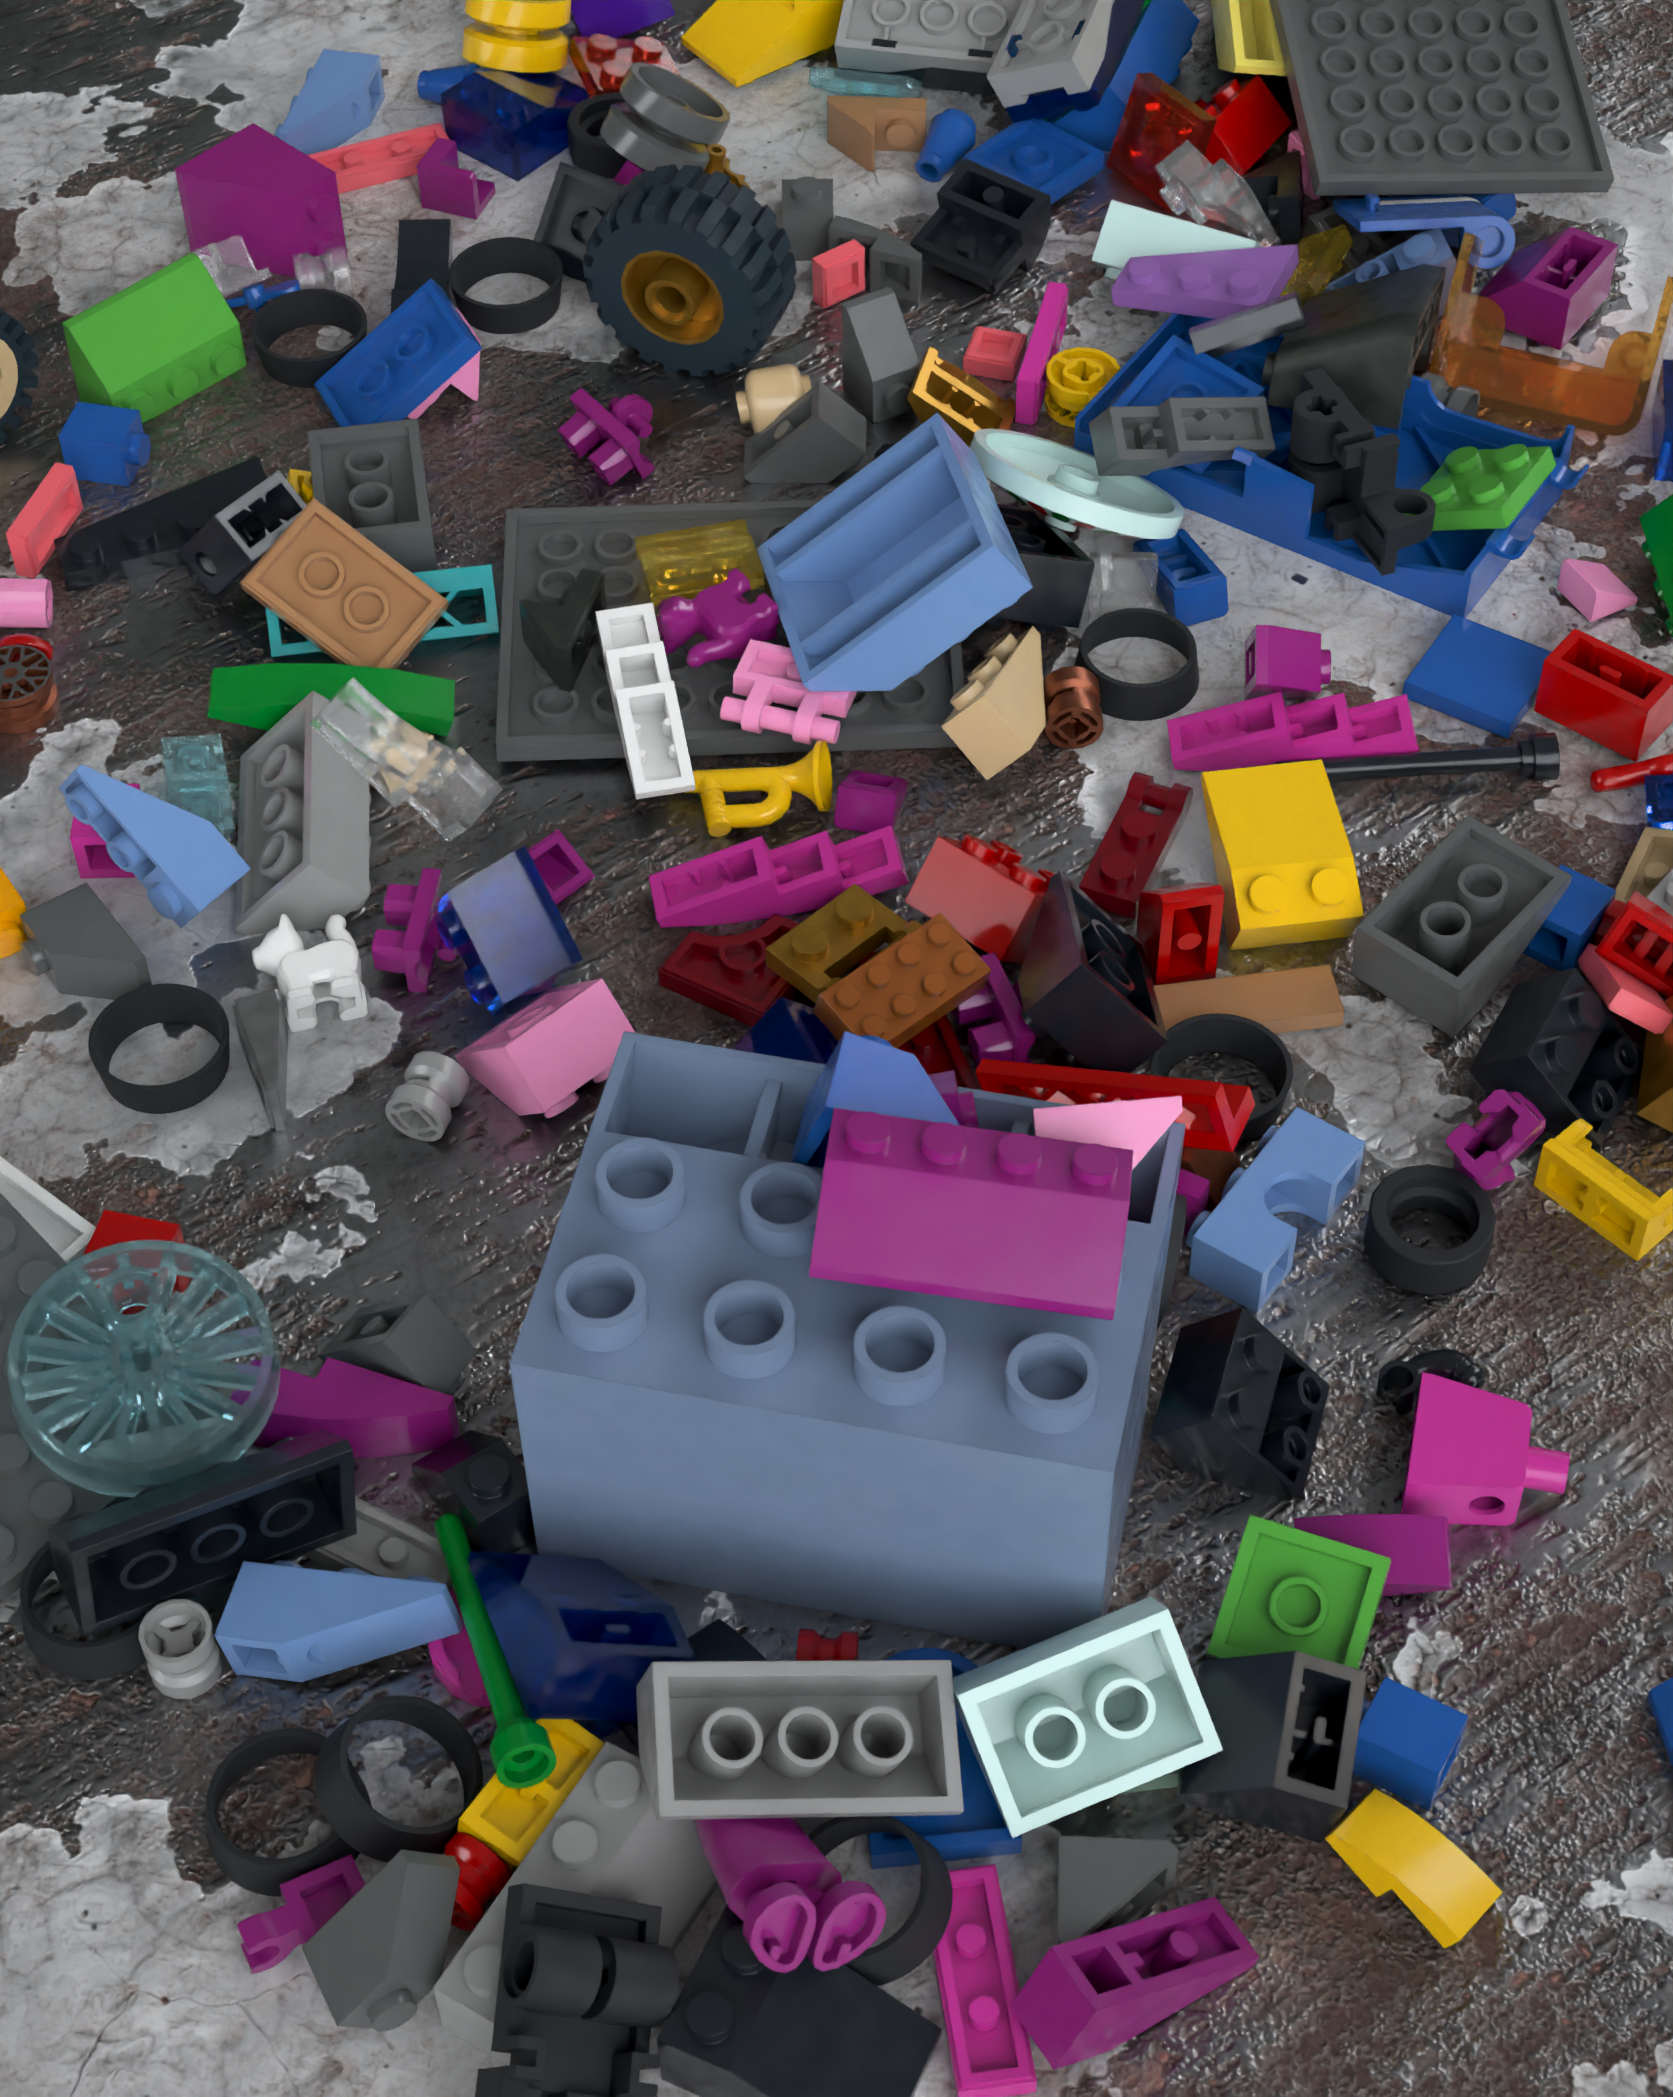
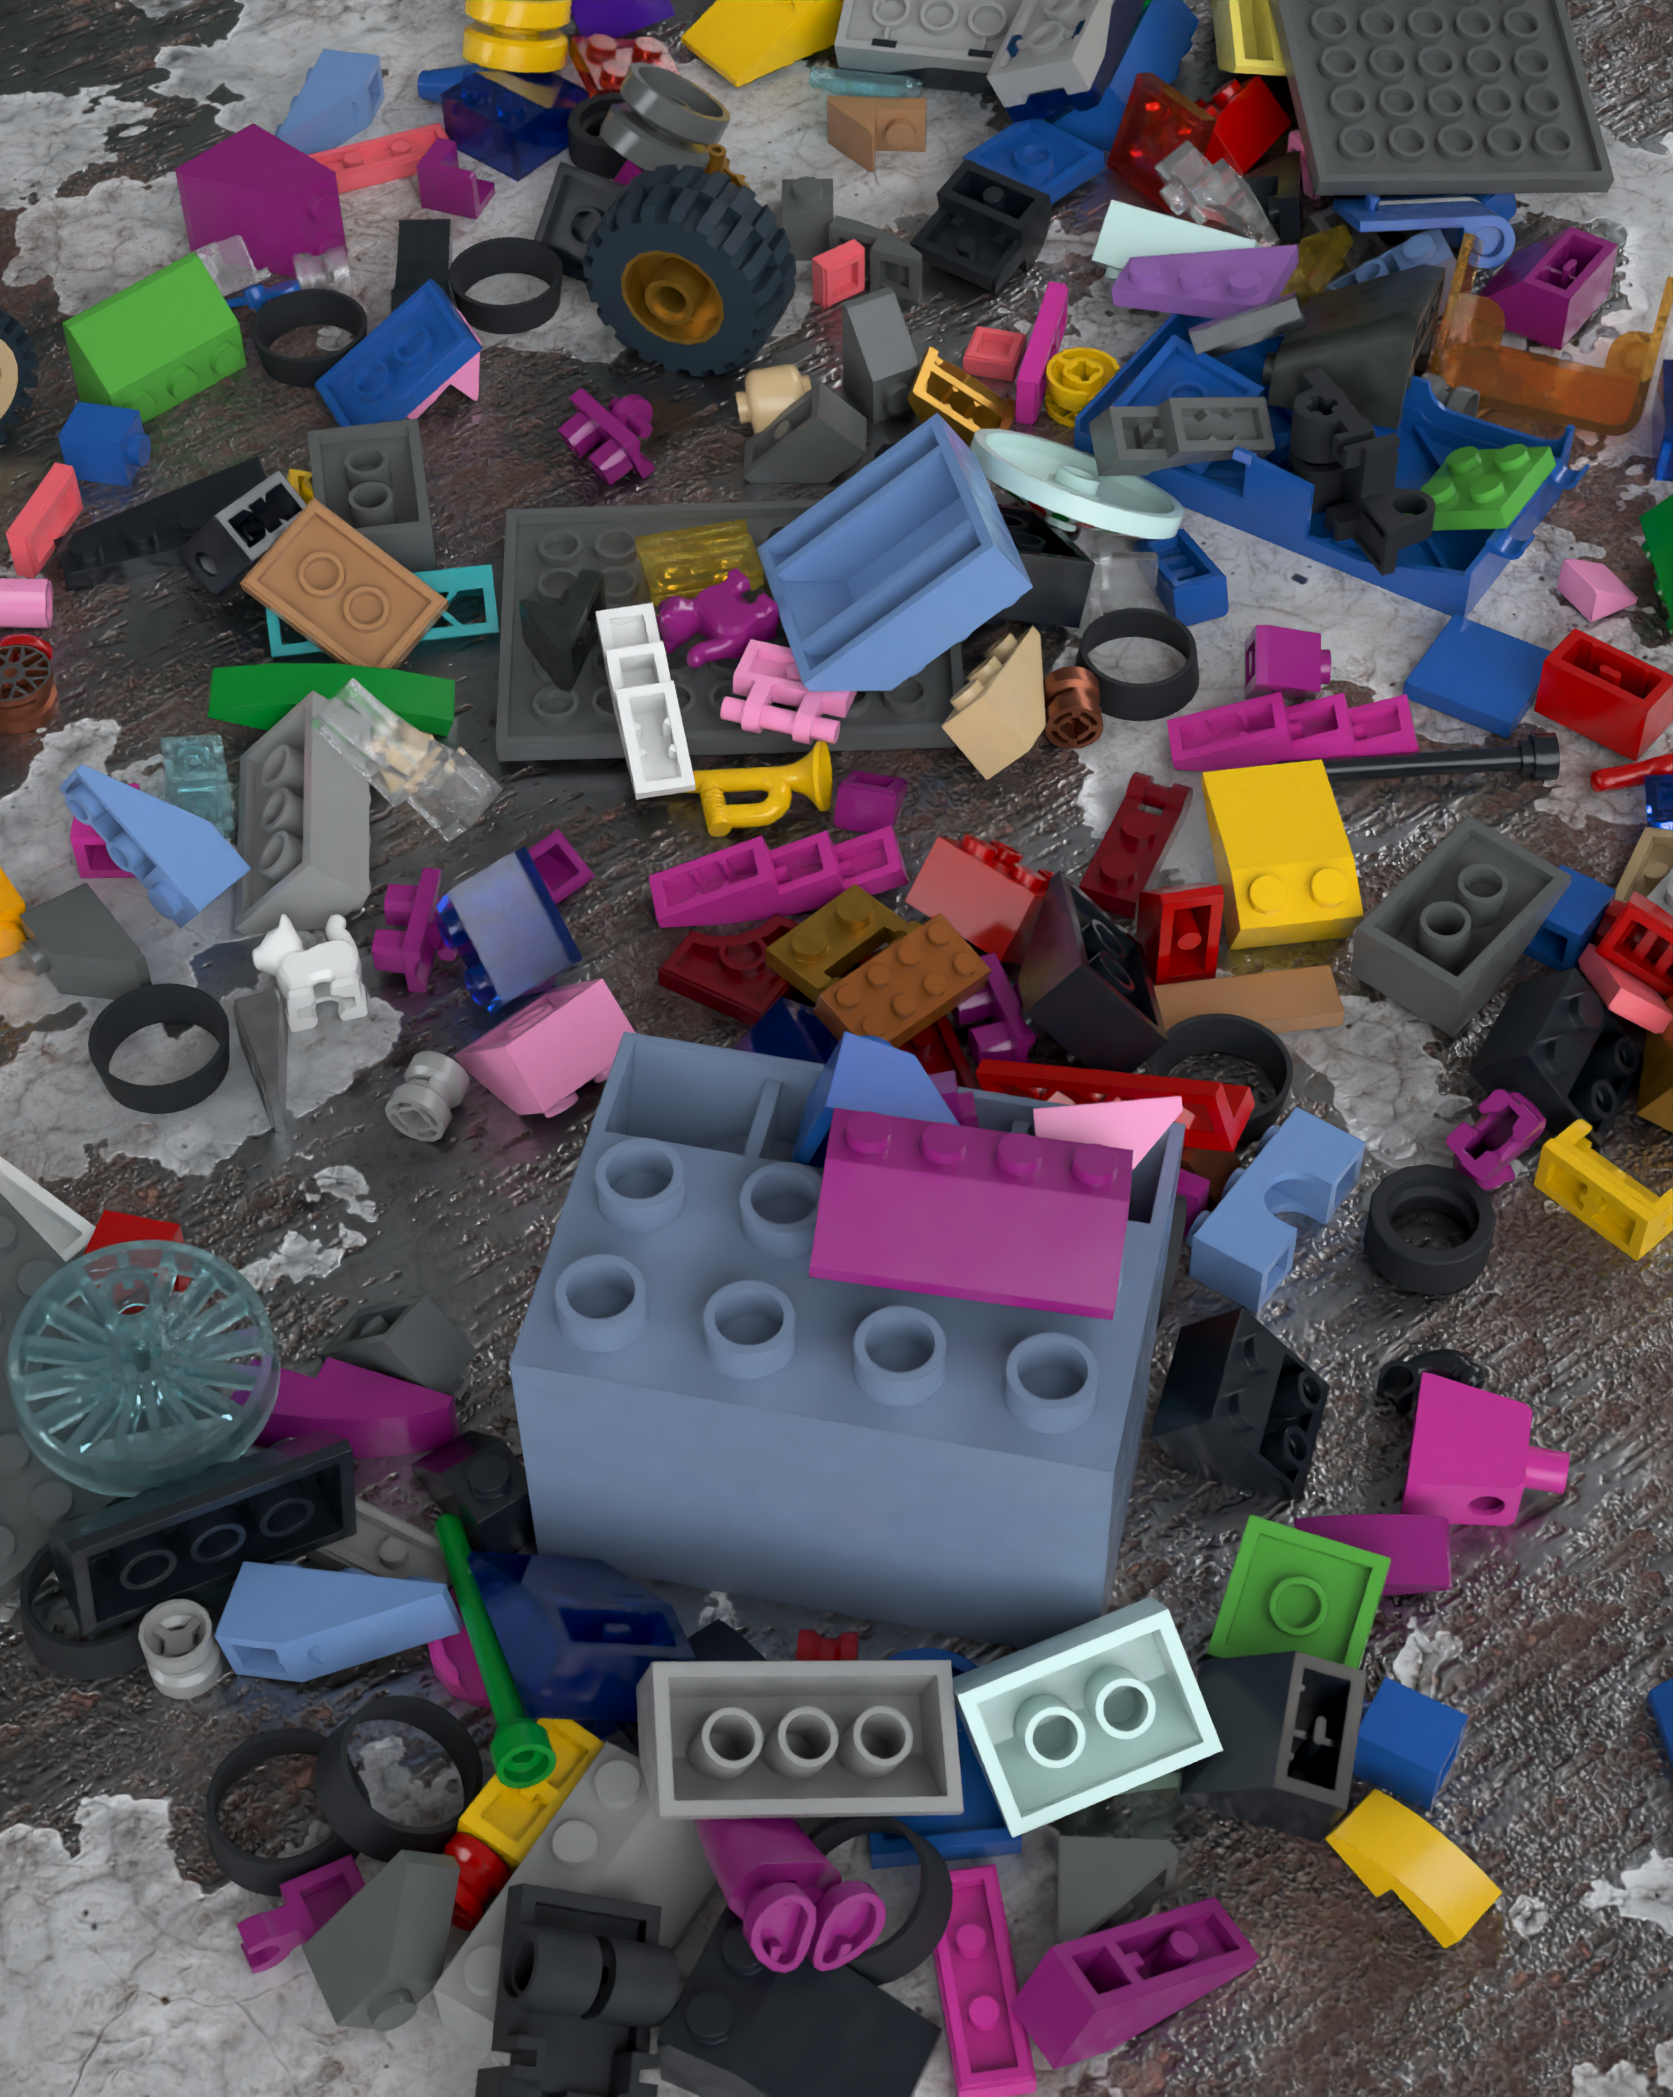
blue cone [915,108,977,183] -> none

